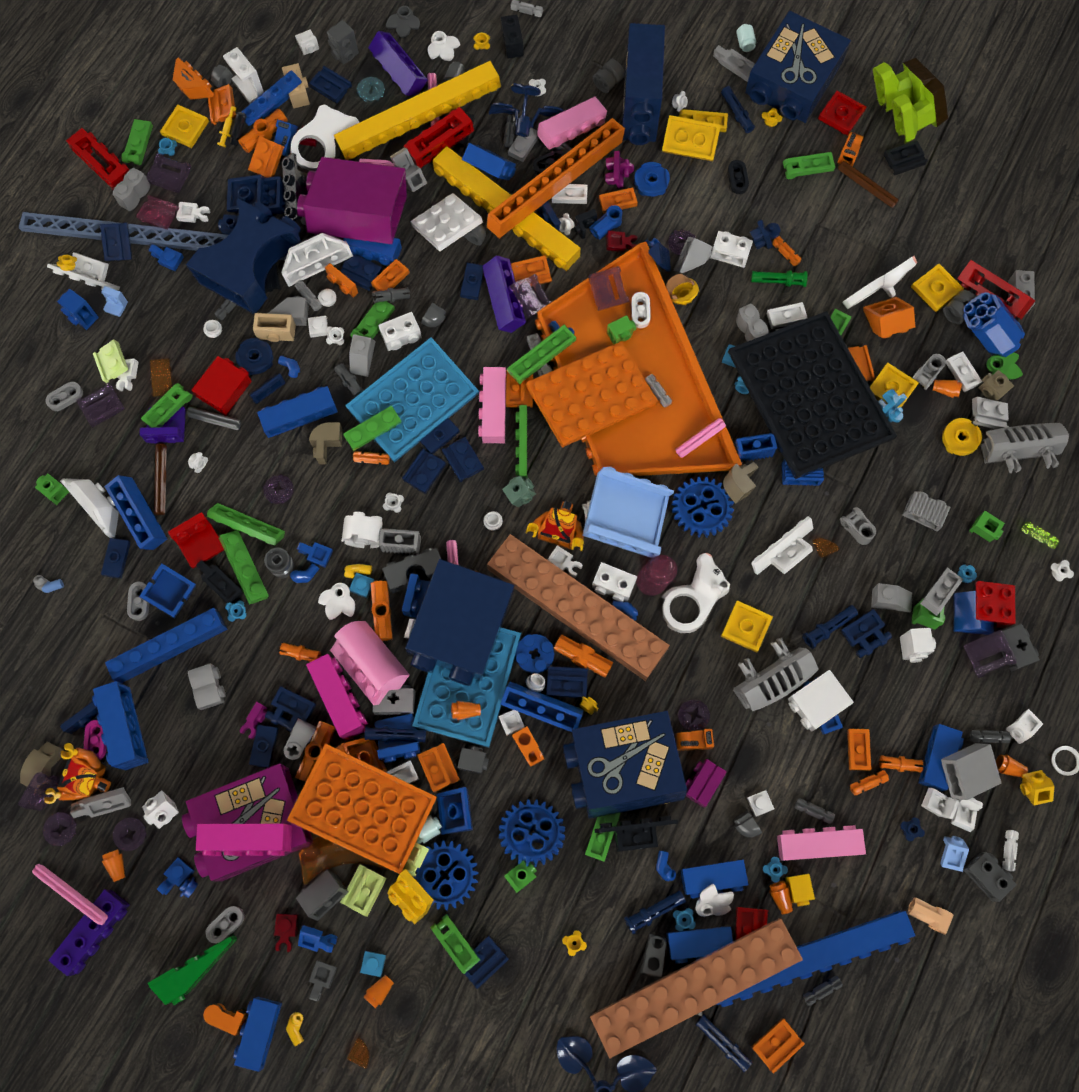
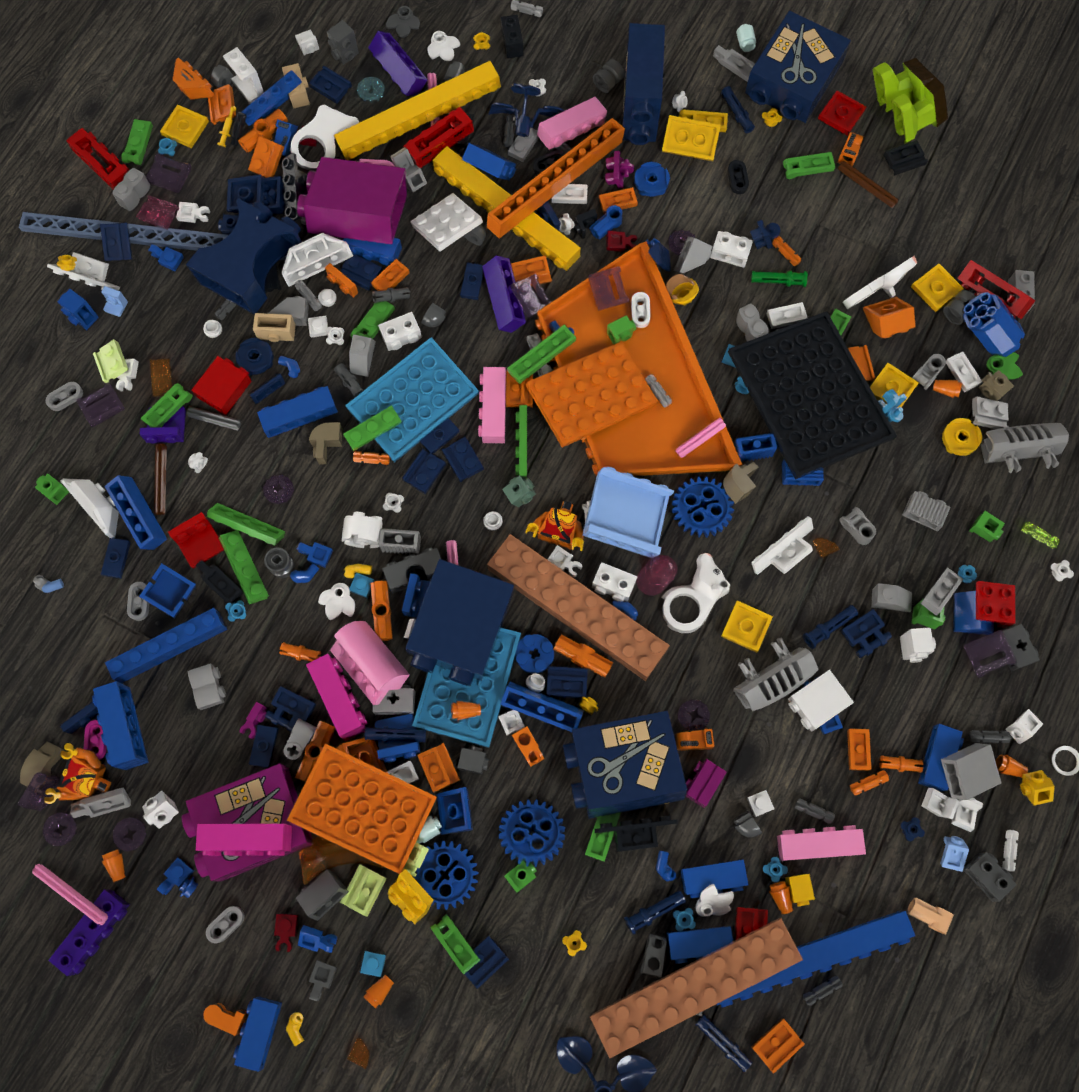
green wedge [148,936,237,1005] -> none

